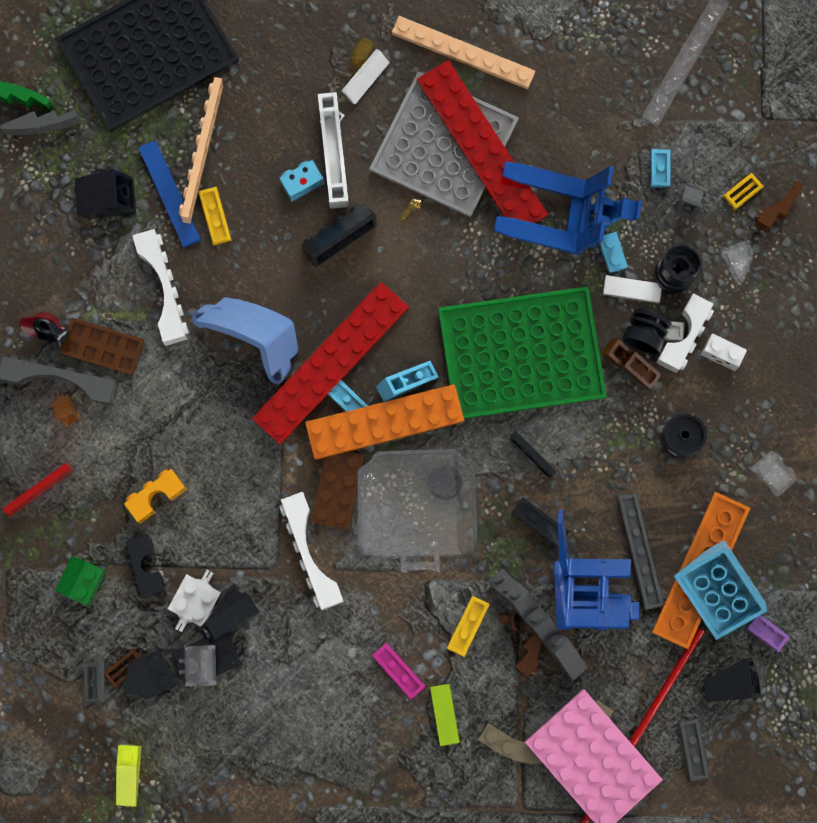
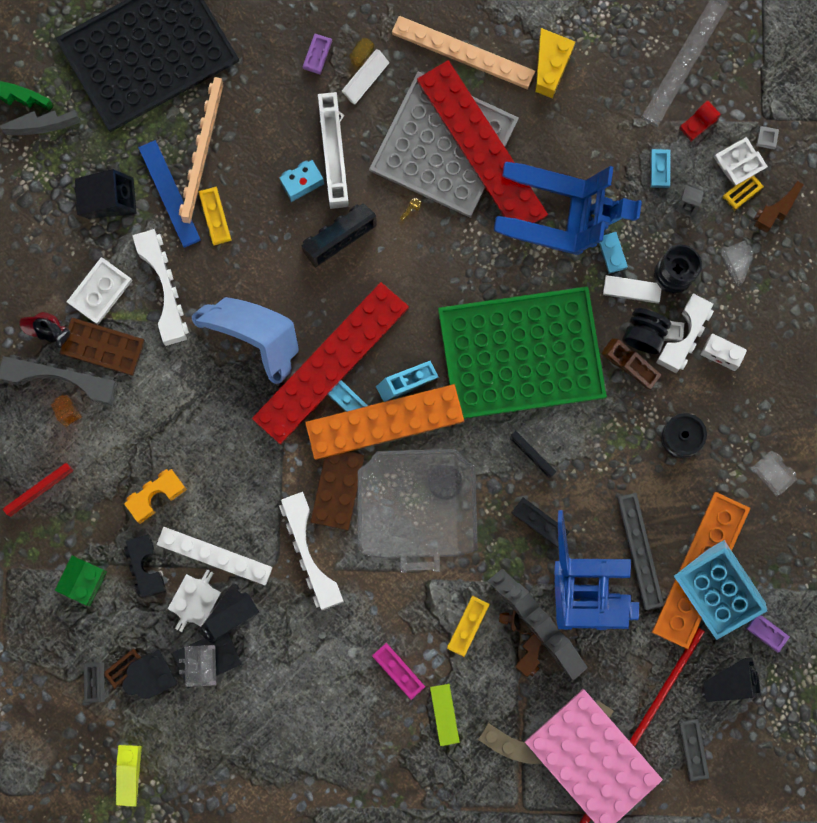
none -> white plate [67,257,133,325]
none -> white plate [157,527,273,586]
none -> medium lavender plate [303,34,332,74]
none -> yellow wedge [535,28,575,98]
none -> red plate [679,101,721,142]
none -> white slope [714,137,768,186]
none -> light grey plate [756,126,779,149]

